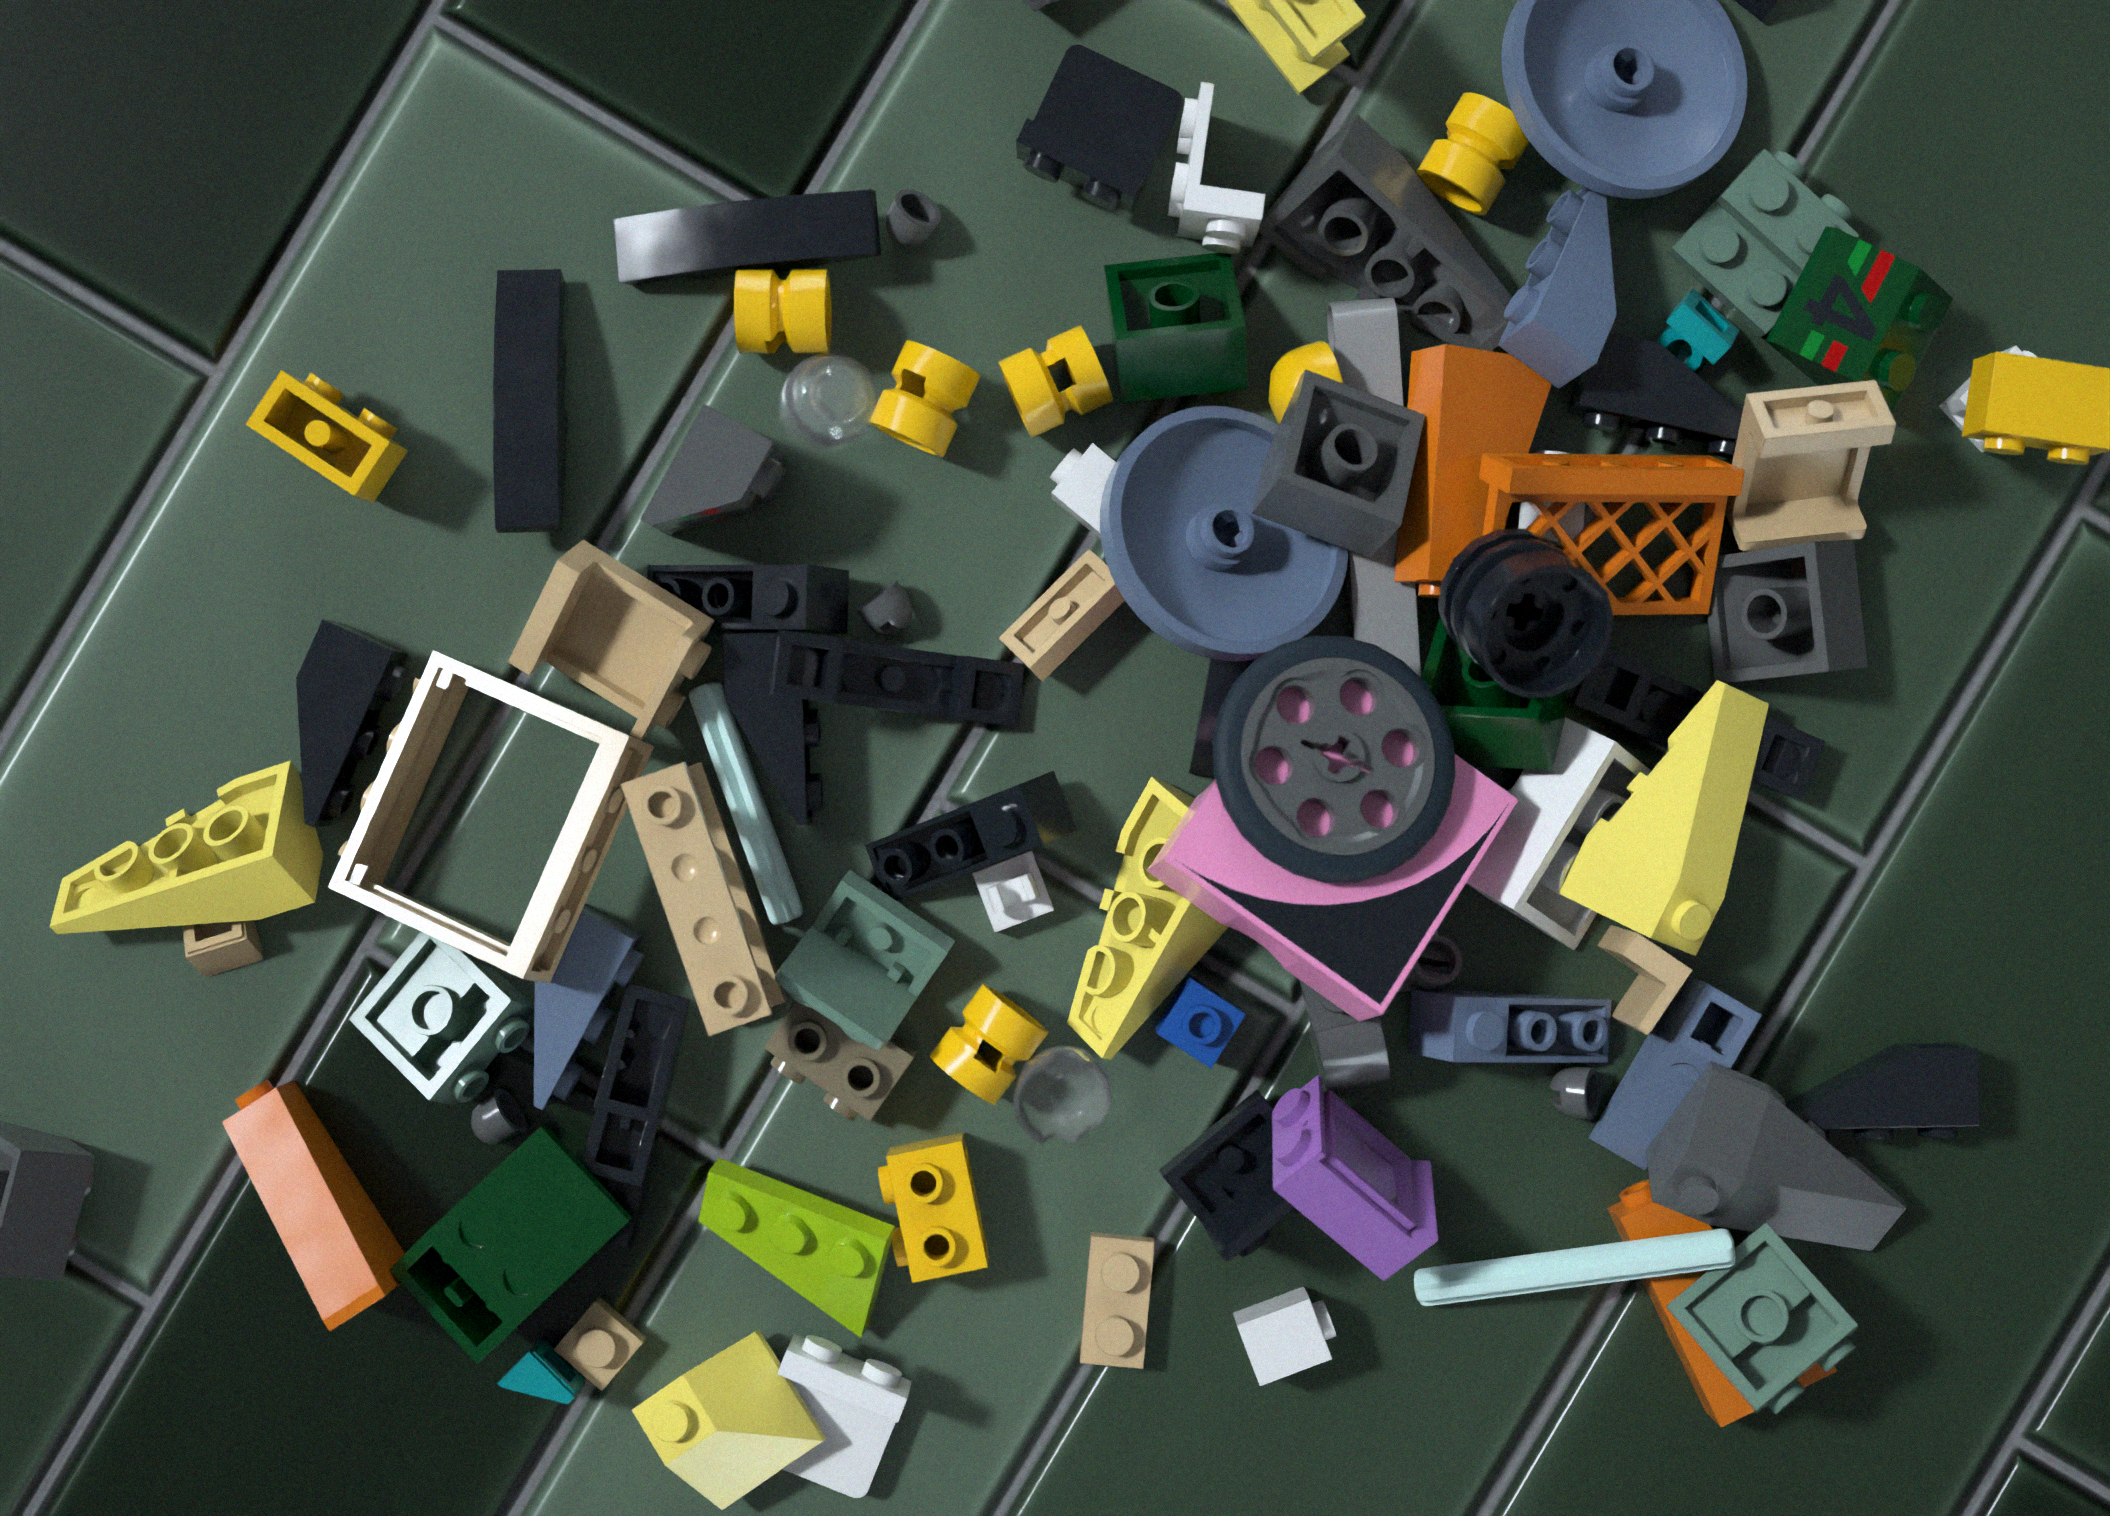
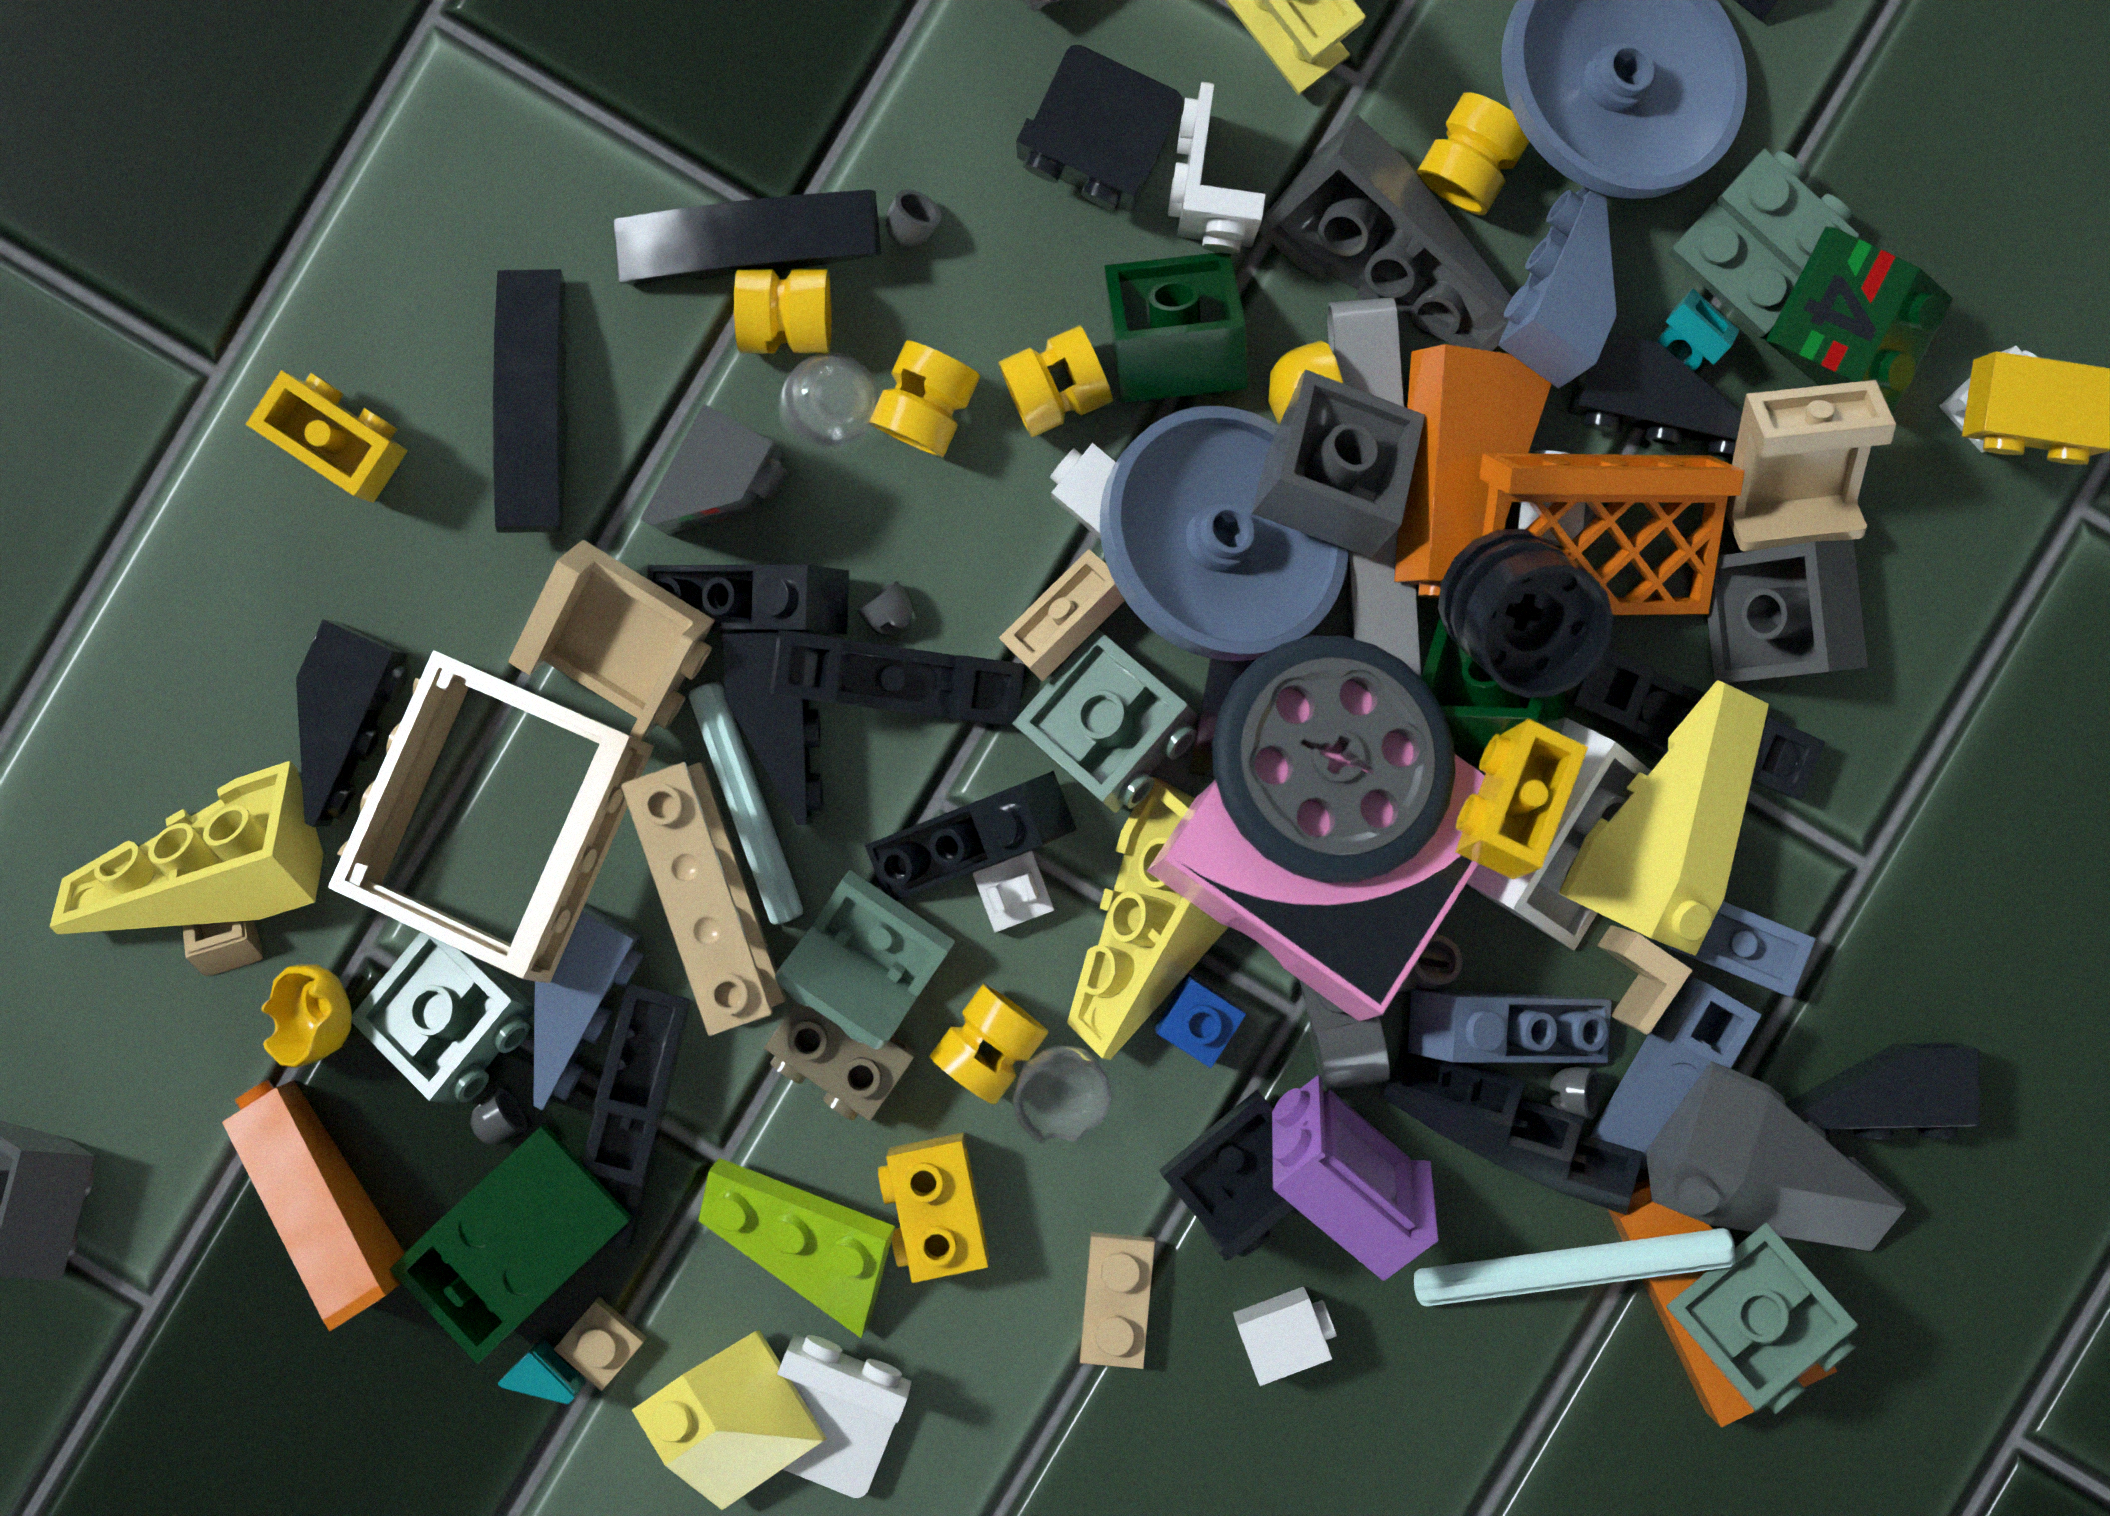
none -> yellow hair [261,964,352,1068]
none -> sand green plate [1012,629,1199,814]
none -> black slope [1384,1046,1644,1215]
none -> yellow brick [1455,719,1588,880]
none -> sand blue plate [1668,901,1816,998]

